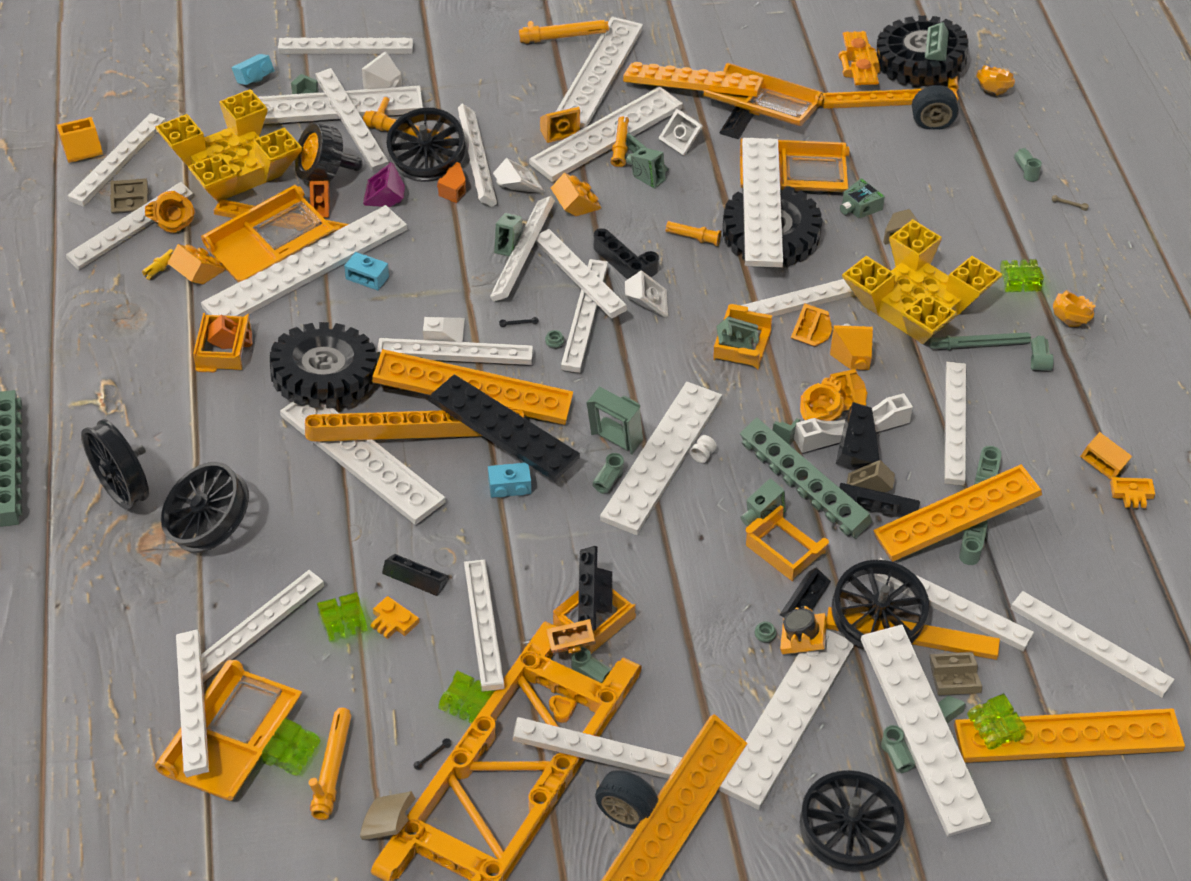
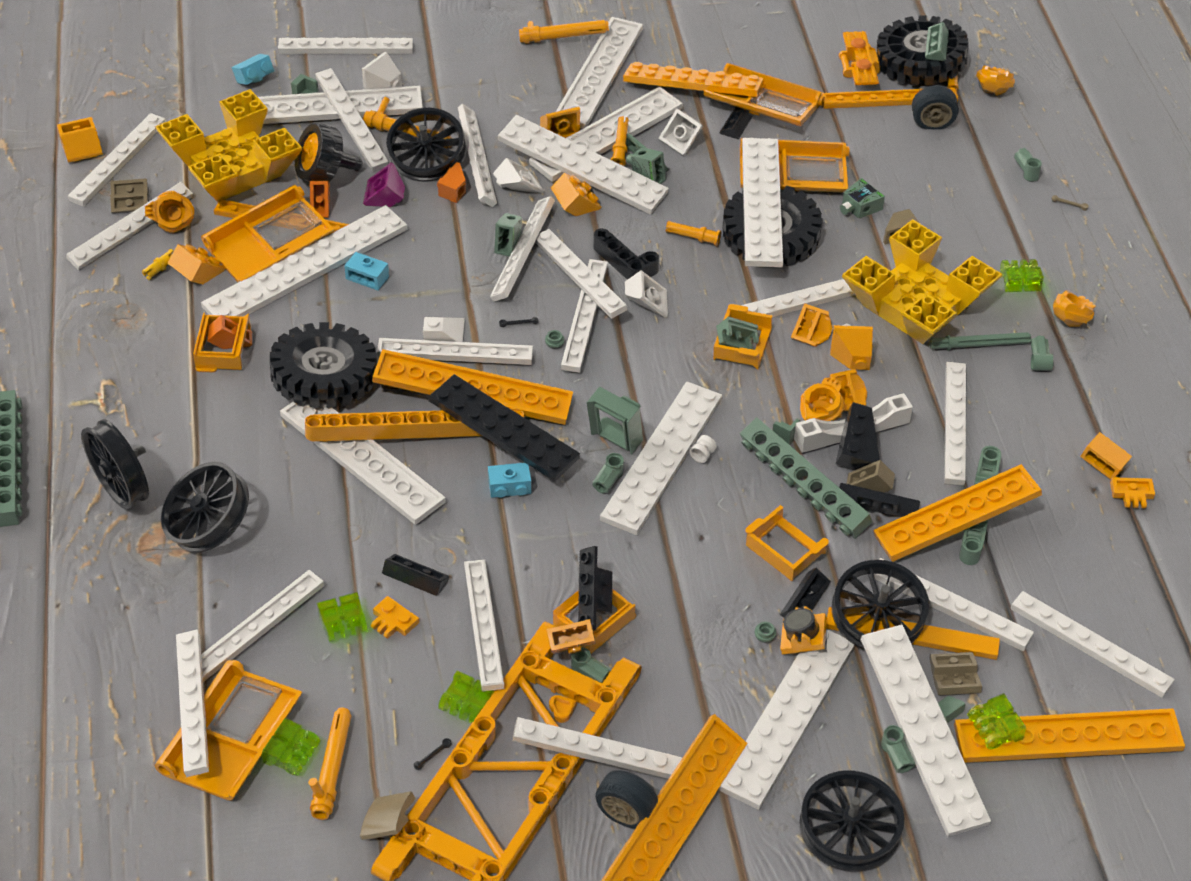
sand green torso [740,478,786,526] -> none
none -> white plate [498,115,669,215]

